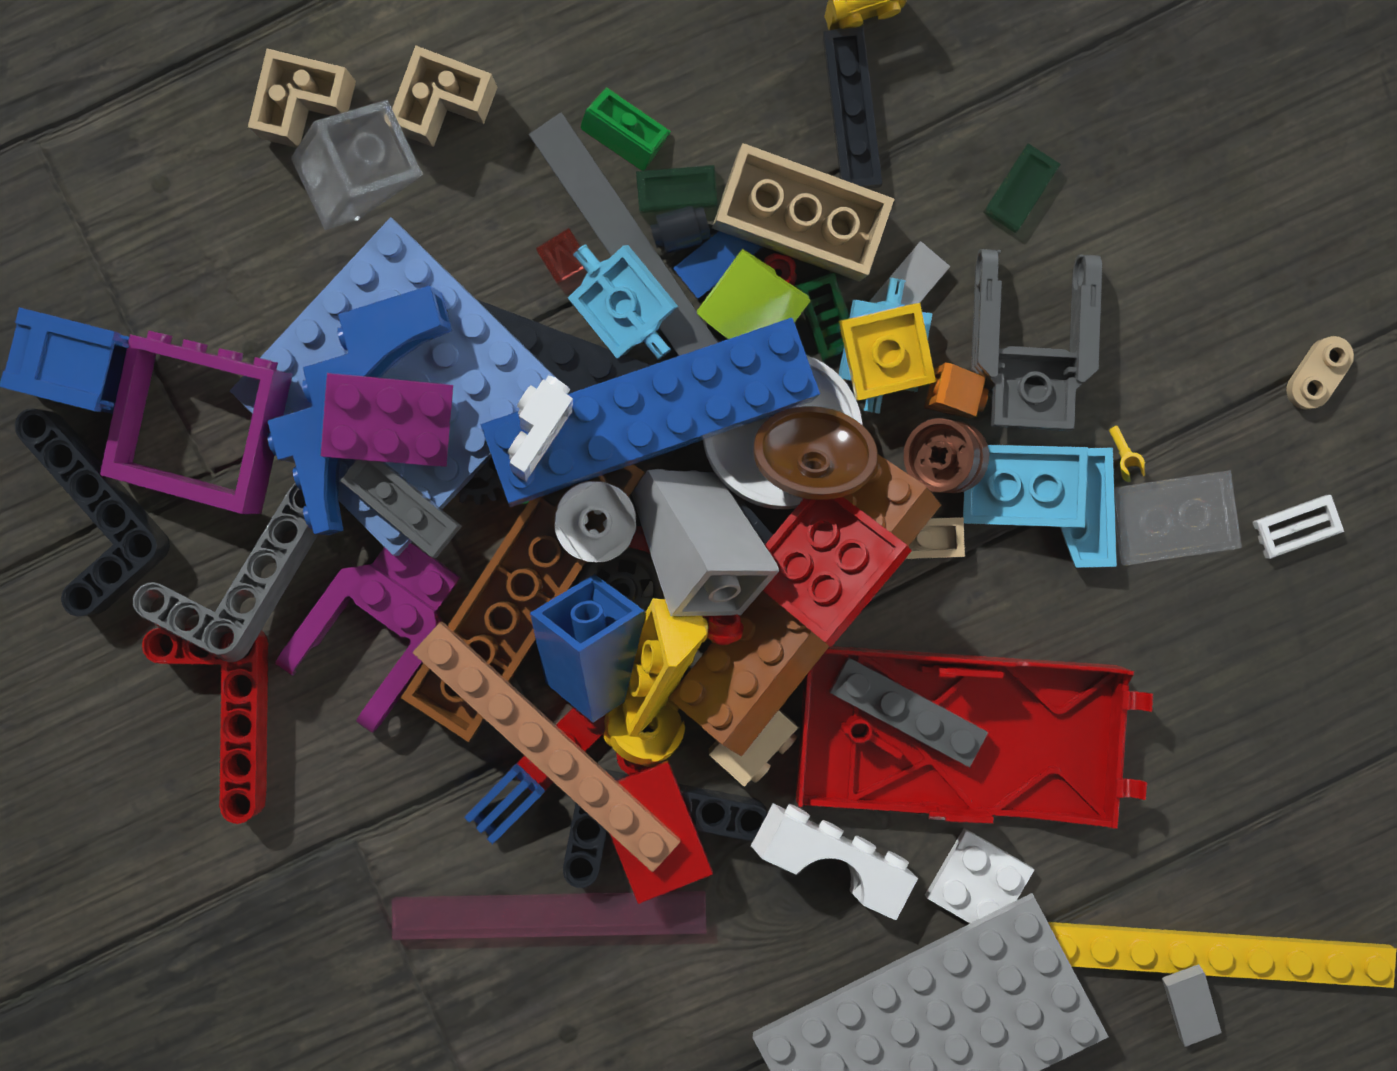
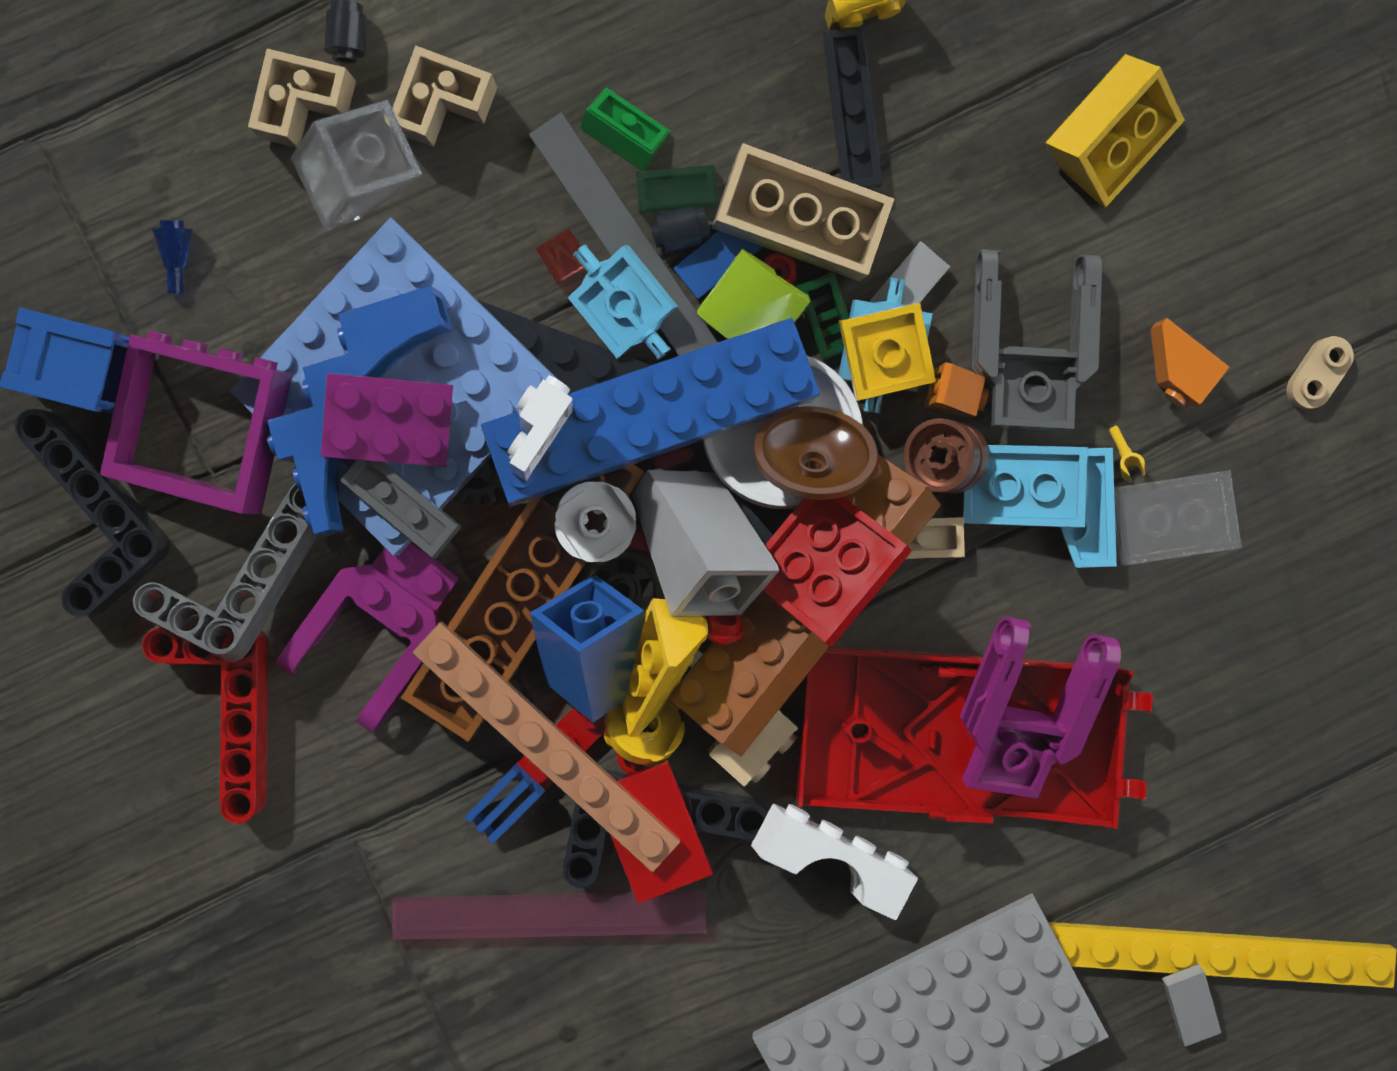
dark grey plate [829,656,988,767] -> none
white plate [925,828,1034,923] -> none
clear green tile [983,143,1061,233] -> none
white tile [1253,495,1344,559] -> none
none -> clear blue cone [151,220,193,294]
none -> black brick [324,0,367,64]
none -> tile [653,445,697,471]
none -> magenta plate [959,616,1121,799]
none -> yellow slope [1045,54,1185,208]
none -> orange slope [1150,318,1229,408]

